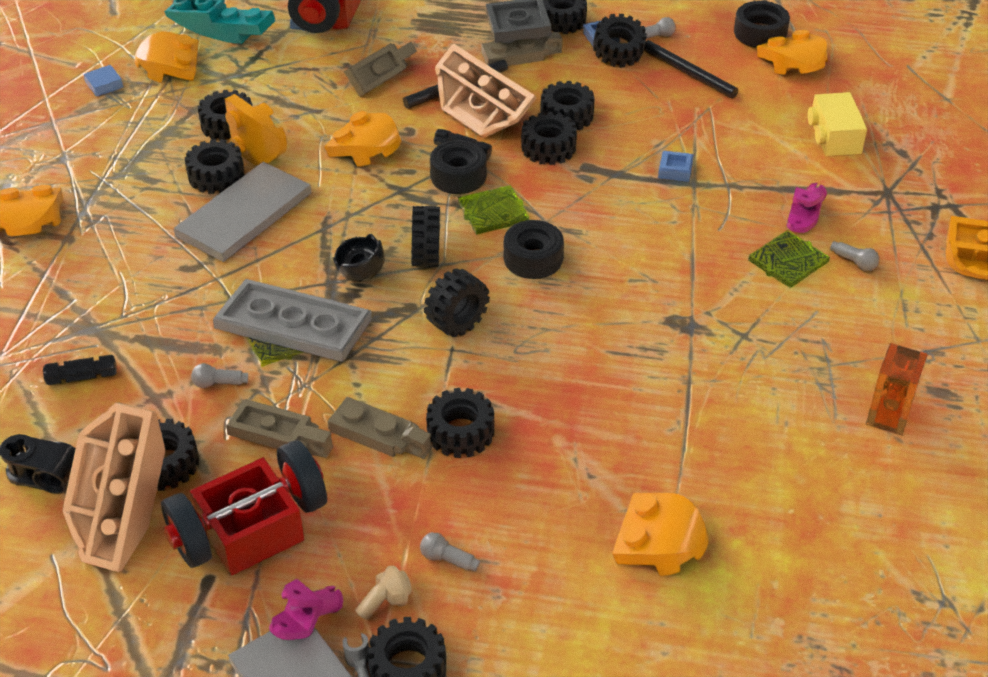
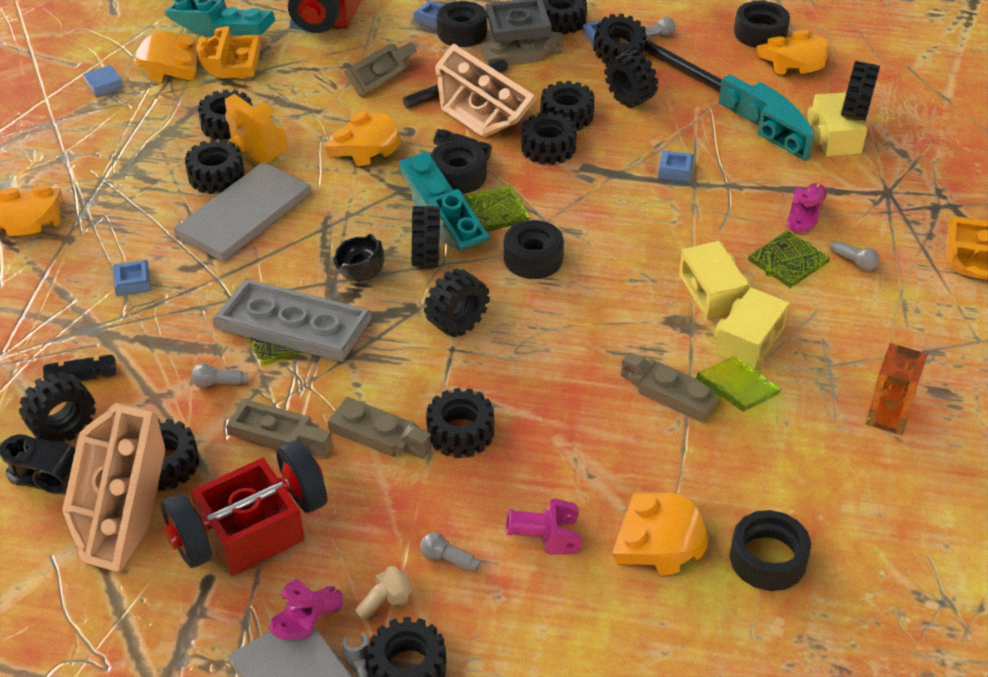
none -> black tyre [19,372,96,442]
none -> medium blue tile [113,260,151,296]
none -> light orange slope [196,26,262,79]
none -> teal slope [399,151,489,251]
none -> medium blue tile [414,0,443,30]
none -> black tyre [437,1,487,47]
none -> dark pink piece [505,499,582,555]
none -> black tyre [604,49,658,108]
none -> dark tan hinge [621,352,723,423]
none -> light yellow brick [679,241,750,319]
none -> clear neon green piece [696,356,781,412]
none -> light yellow brick [714,287,789,370]
none -> teal slope [719,74,814,161]
none -> black tyre [729,510,812,591]
none -> black tyre [841,61,880,121]

